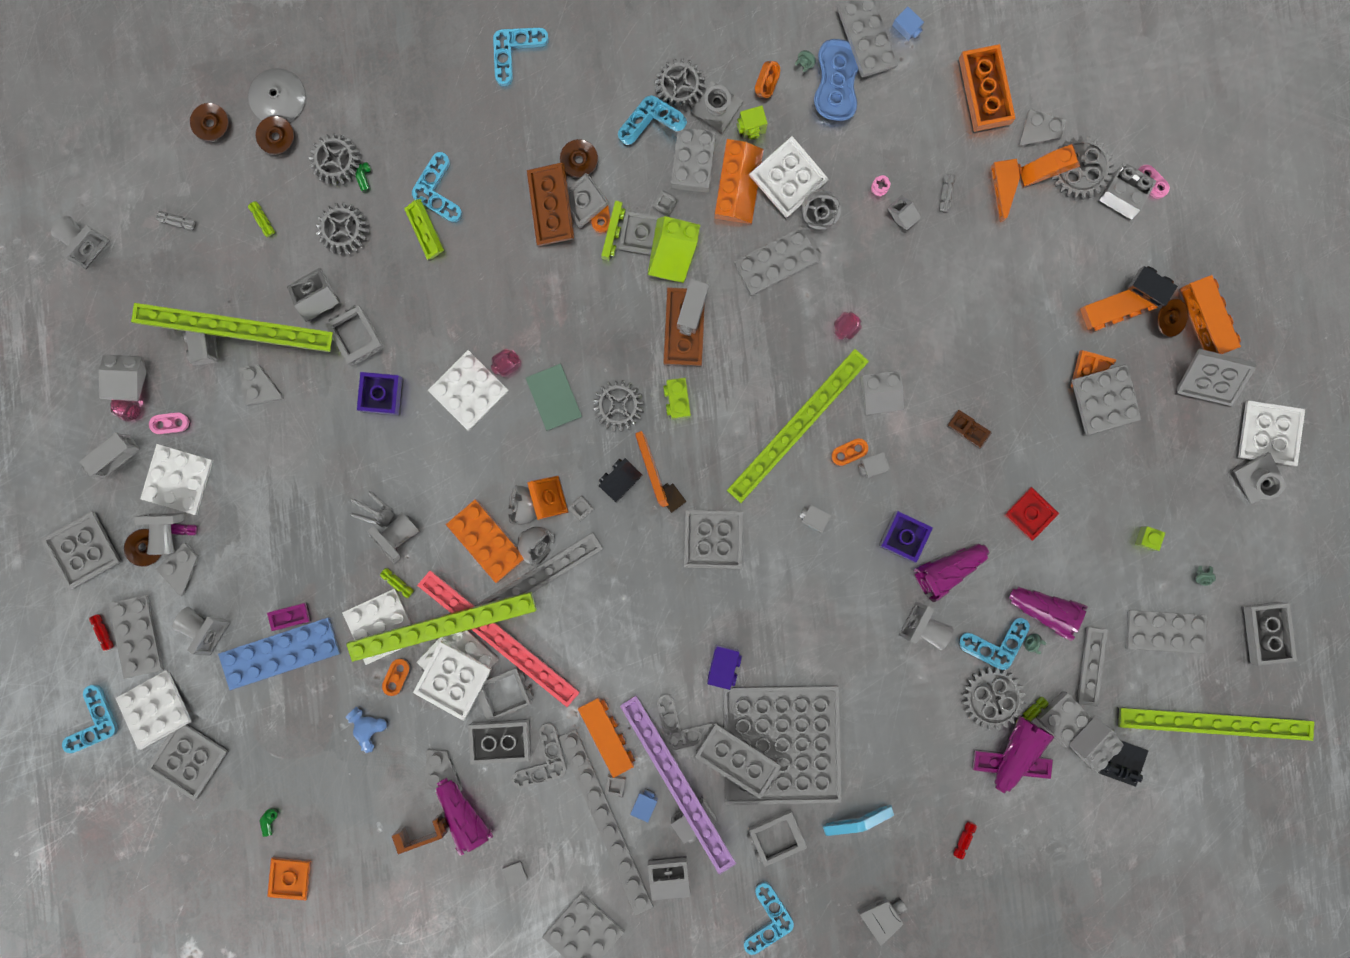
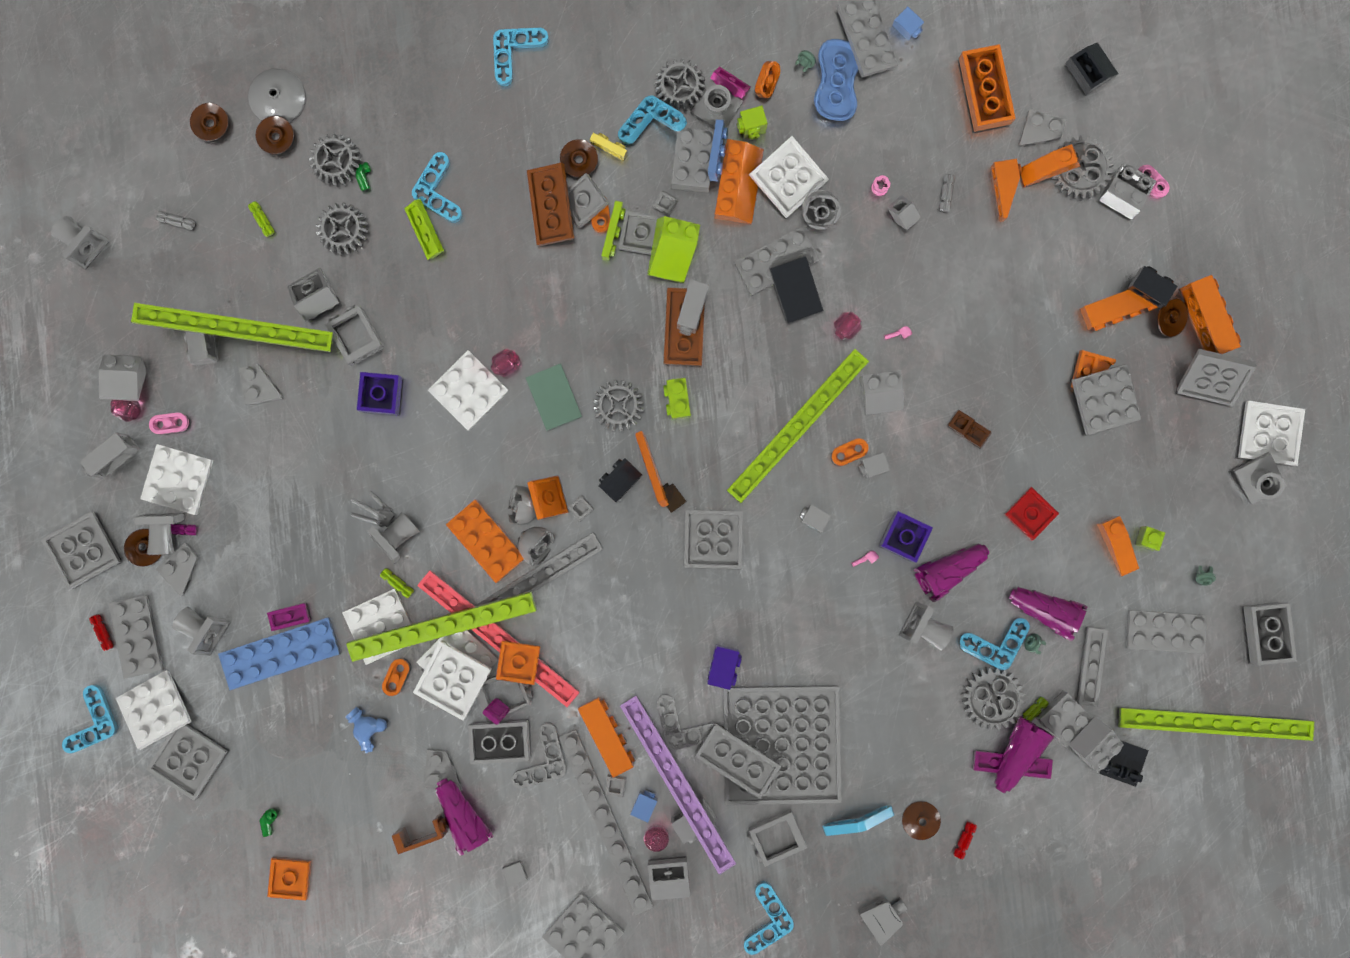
none -> magenta slope [482,698,510,725]
none -> orange tile [496,641,540,685]
none -> light yellow plate [590,133,628,161]
none -> clear pink head [644,825,669,852]
none -> medium blue plate [708,119,728,181]
none -> dark pink plate [710,66,751,99]
none -> black tile [769,256,824,323]
none -> bright pink hand [852,550,879,567]
none -> bright pink hand [884,326,912,339]
none -> reddish brown dish [902,801,941,840]
none -> black slope [1065,42,1119,95]
none -> orange slope [1097,516,1139,577]

